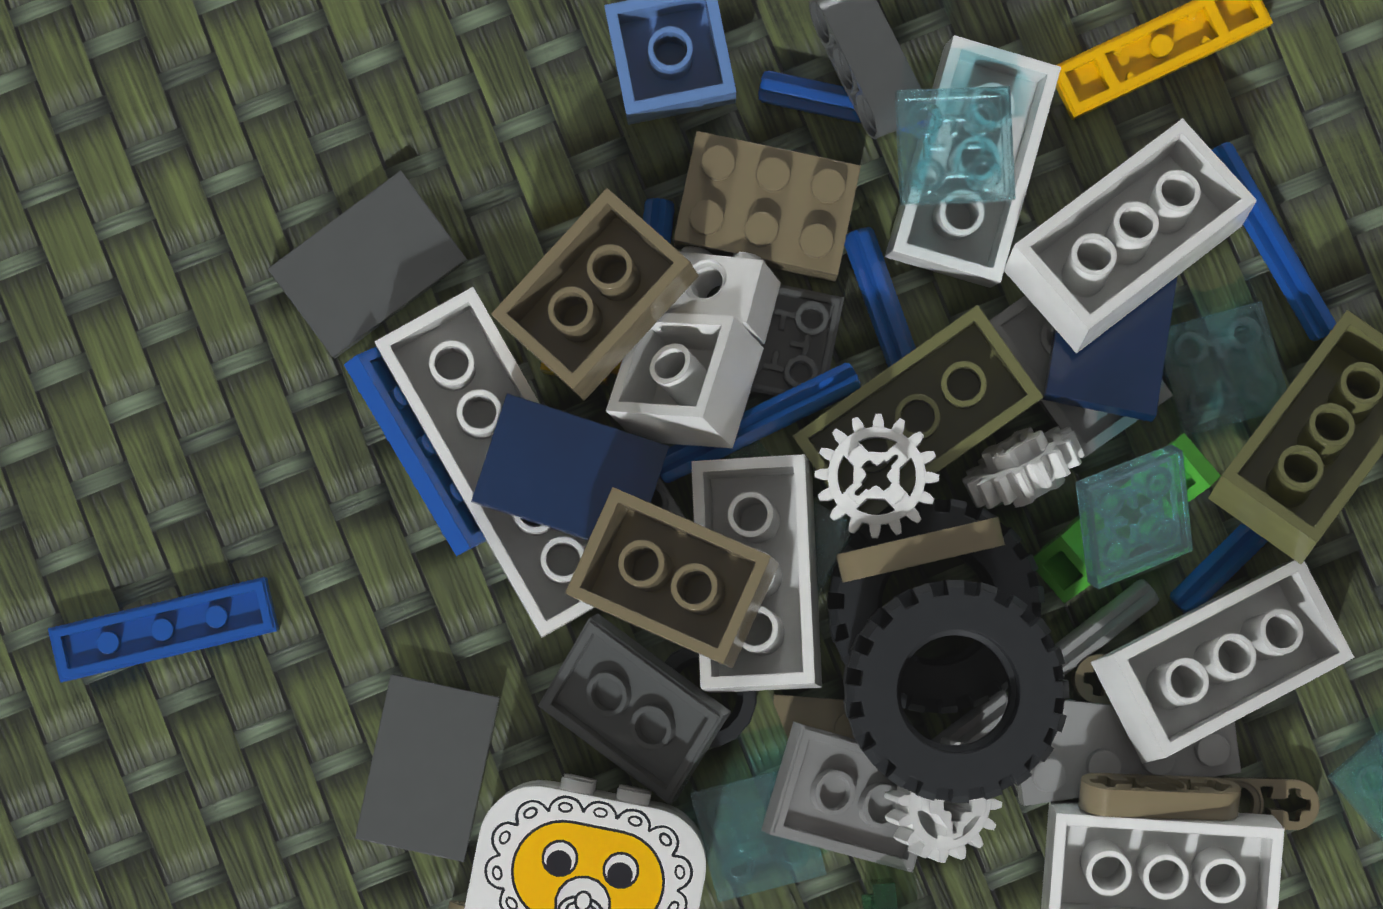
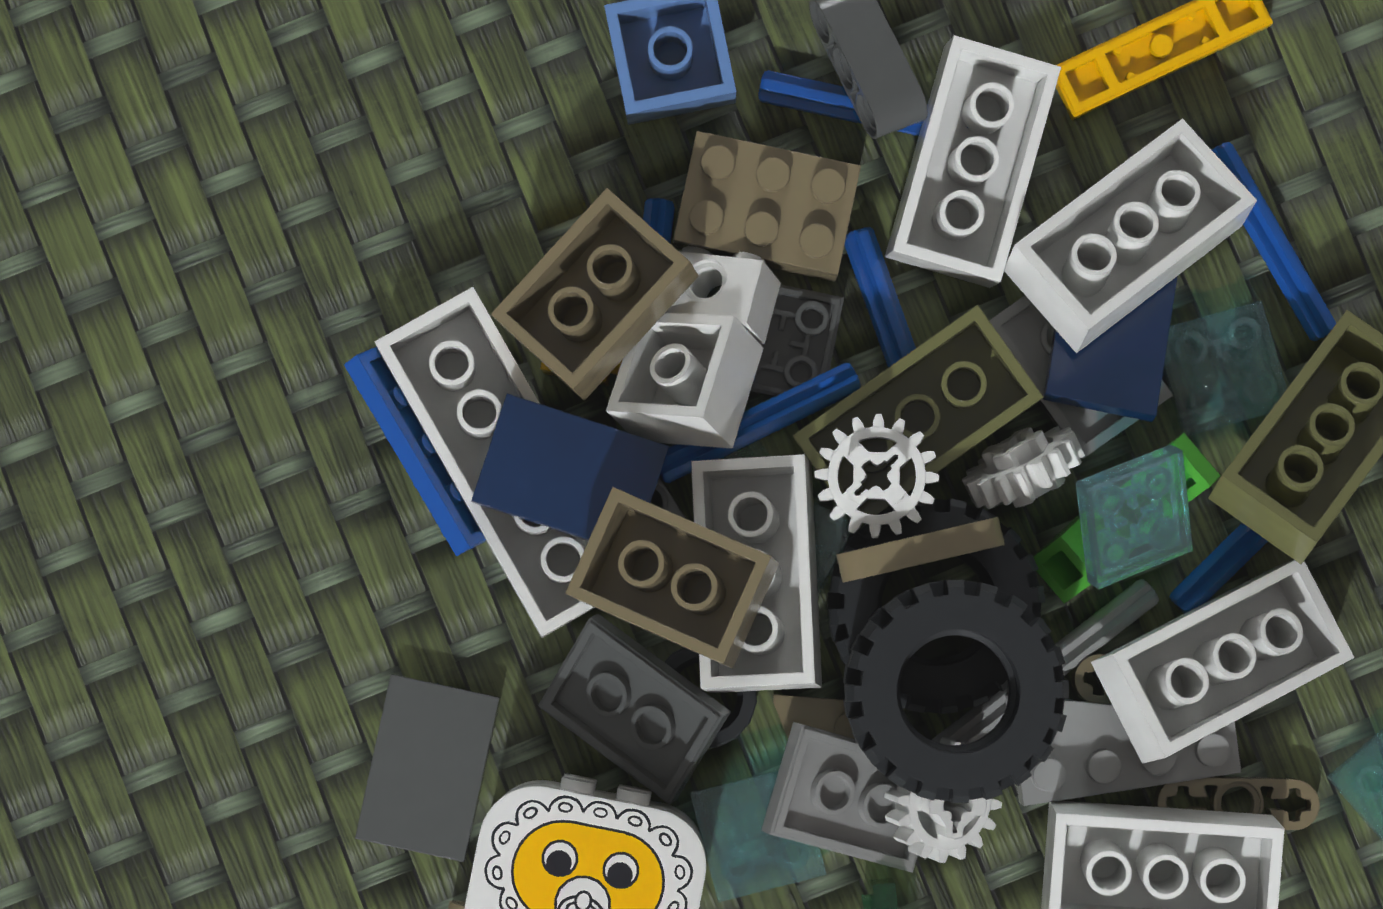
blue tile [48,577,279,683] -> none
dark grey tile [268,170,468,359] -> none
clear light blue tile [895,86,1016,206] -> none
dark tan beam [1078,773,1241,821] -> none

